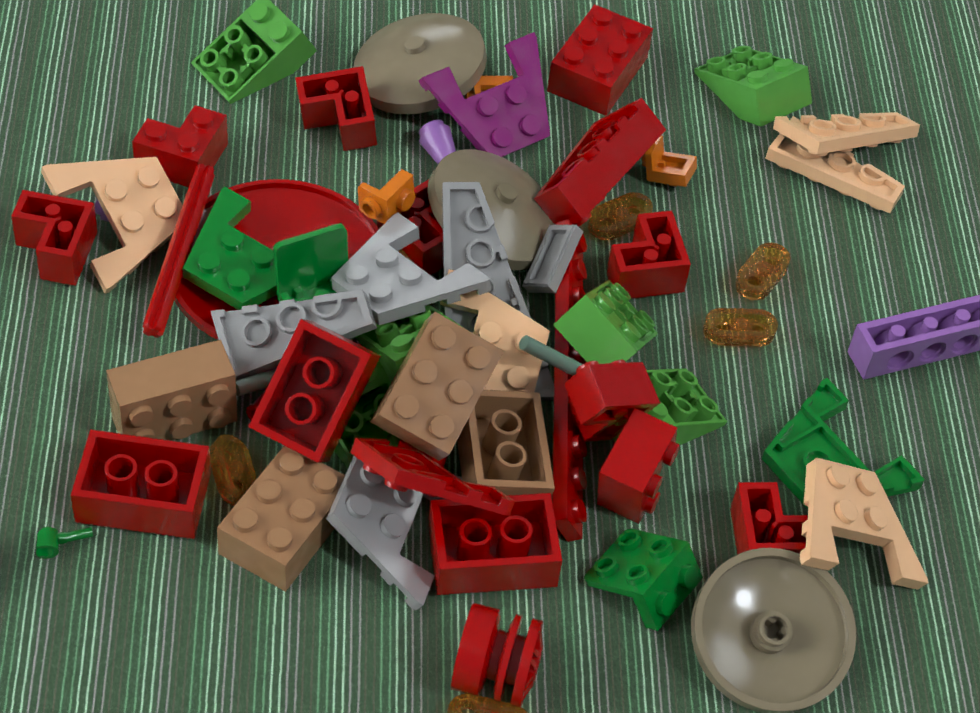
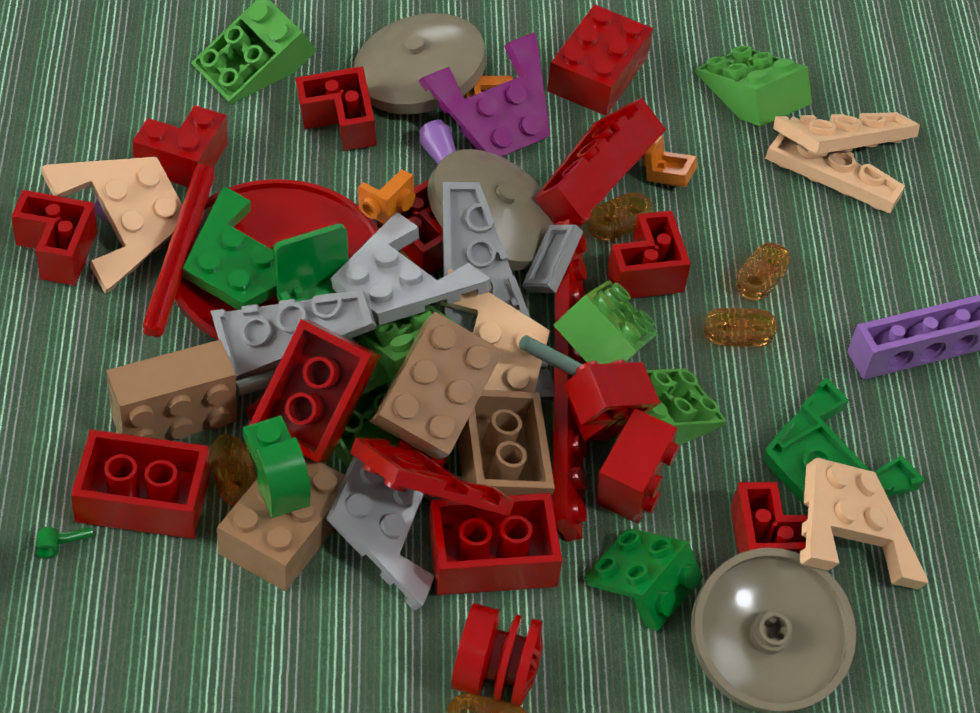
none -> green brick [243,416,311,518]

